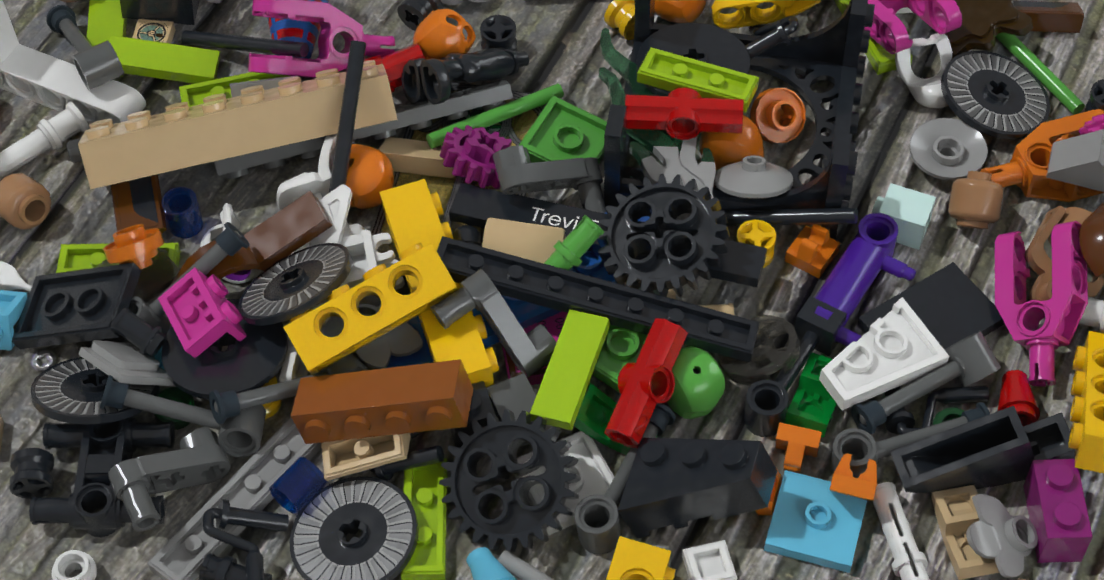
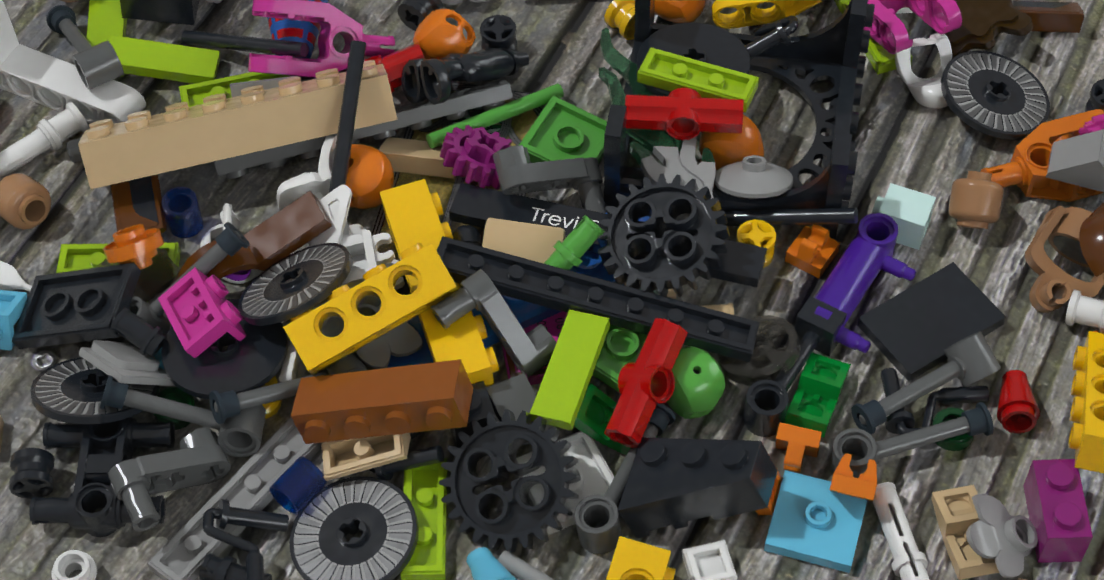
tile [132,19,176,44] -> none
orange plate [750,88,806,143] -> none
white wing [819,297,950,410] -> none
black slope [890,406,1075,493] -> none
light grey dish [910,118,988,181] -> none
dark pink piece [995,221,1088,387] -> none
bright green bar [996,33,1085,115] -> none

